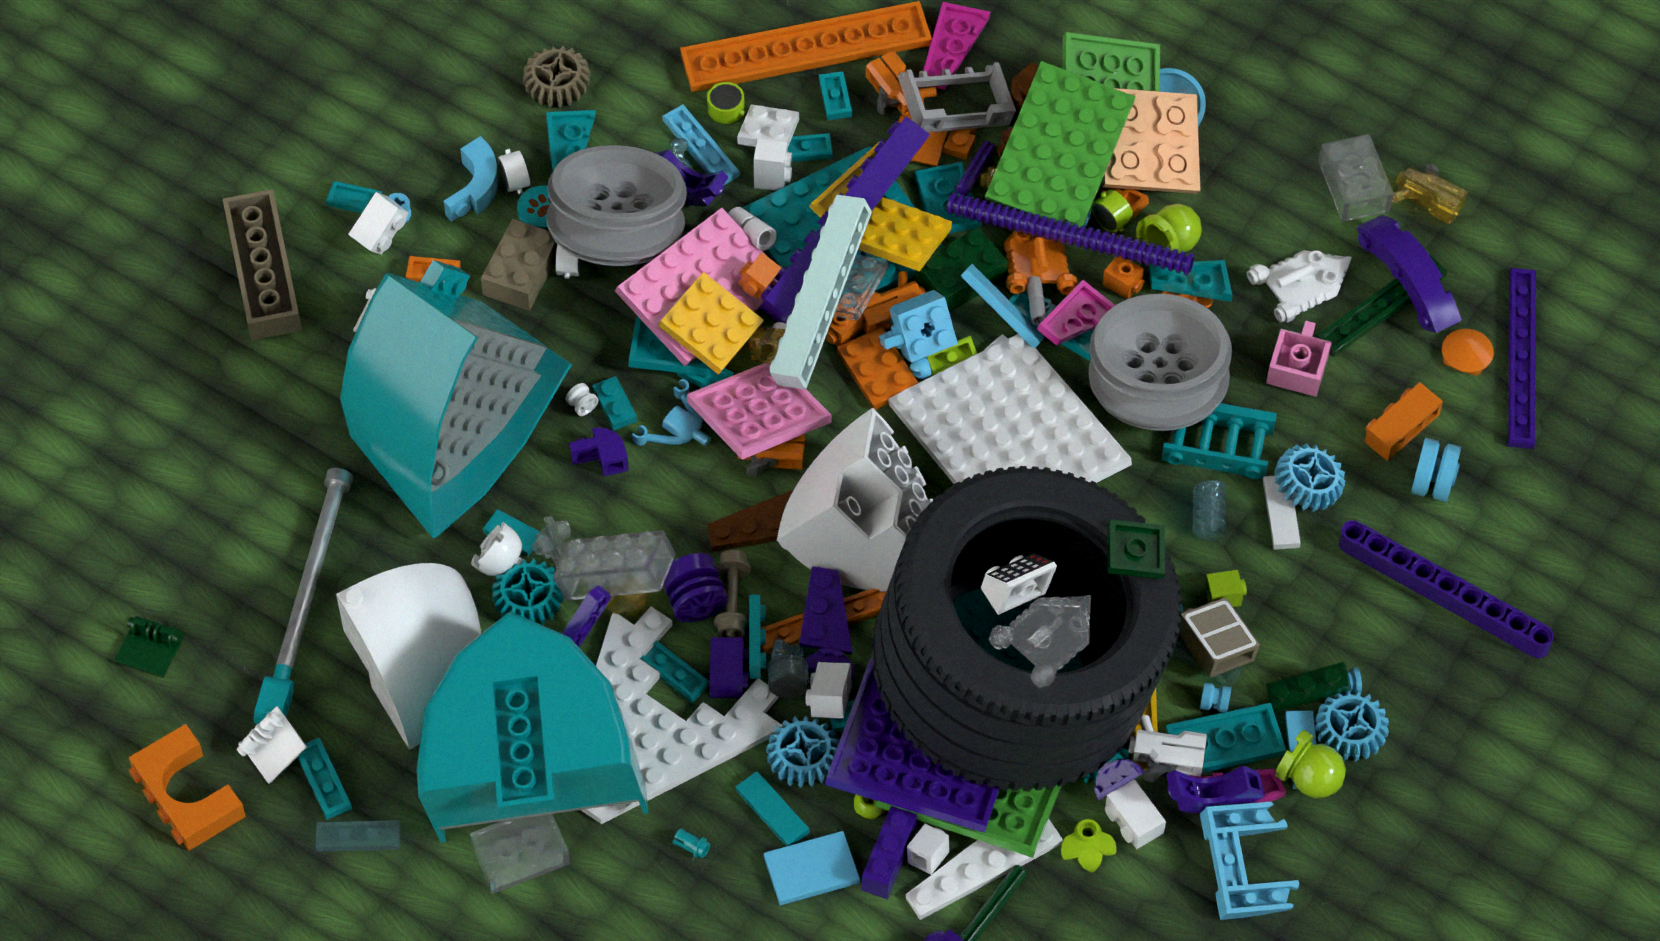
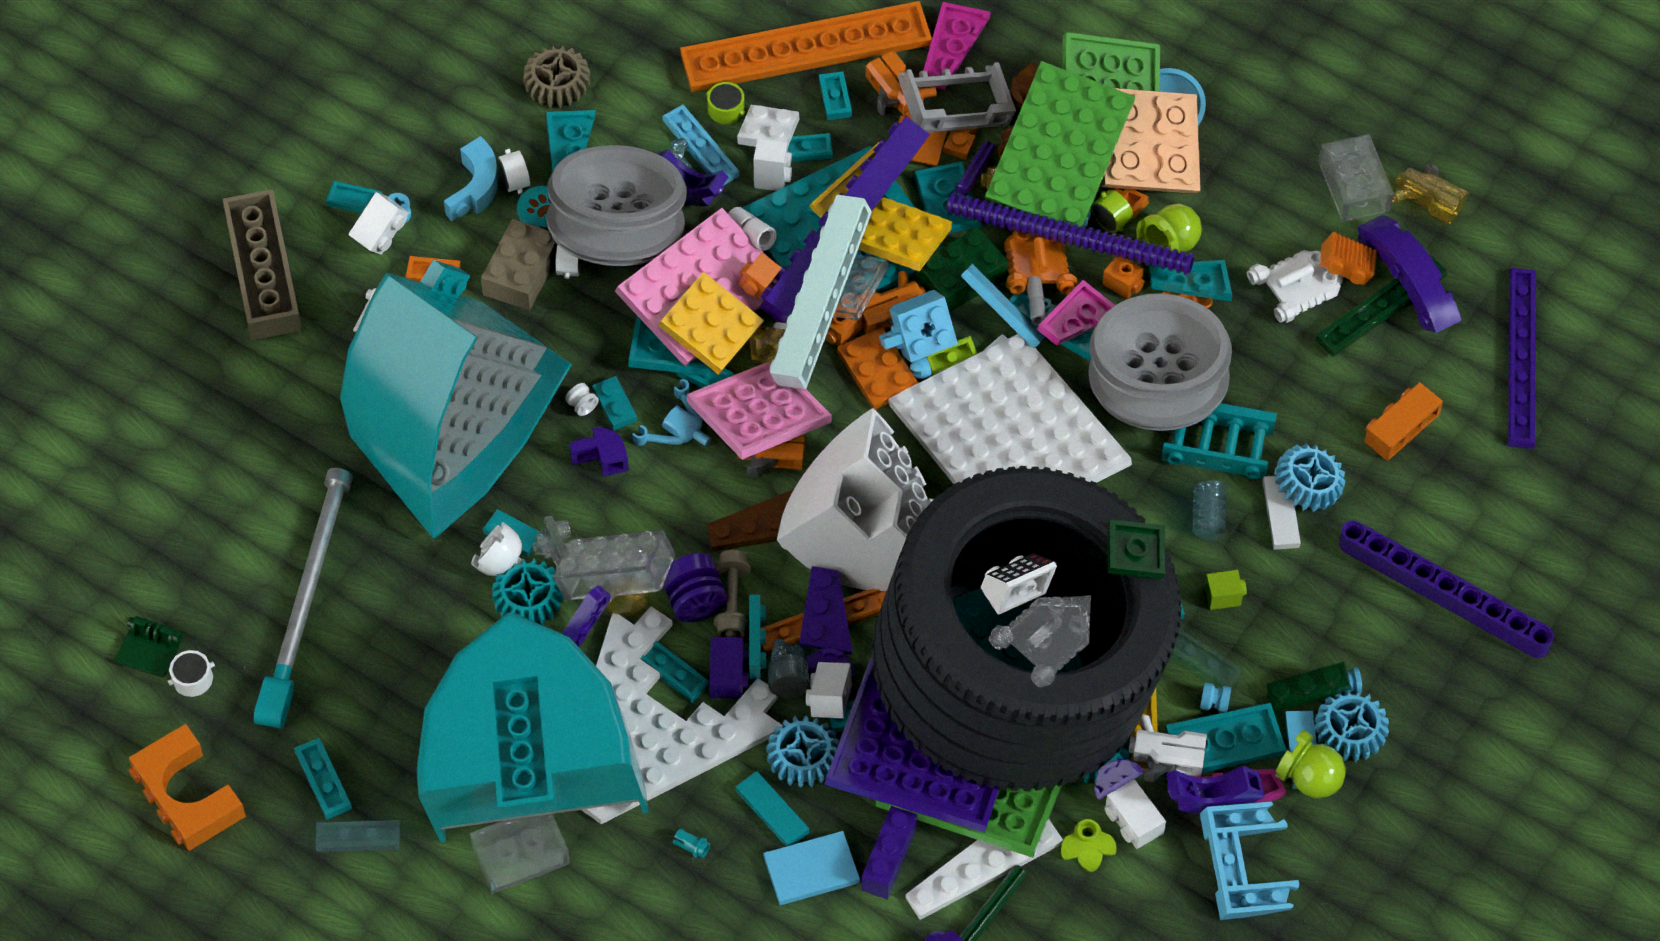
white hinge [237,706,307,784] -> none
white brick [336,563,481,750] -> none
lime plate [854,794,887,819] -> none
white brick [907,824,949,875] -> none
dark tan brick [1179,597,1260,678] -> none
bright pink hinge [1266,321,1332,397] -> none
medium azure wheel [1411,437,1461,503] -> none
orange dish [1442,329,1494,375] -> none
none -> piece [168,650,215,697]
none -> orange brick [1319,232,1377,286]

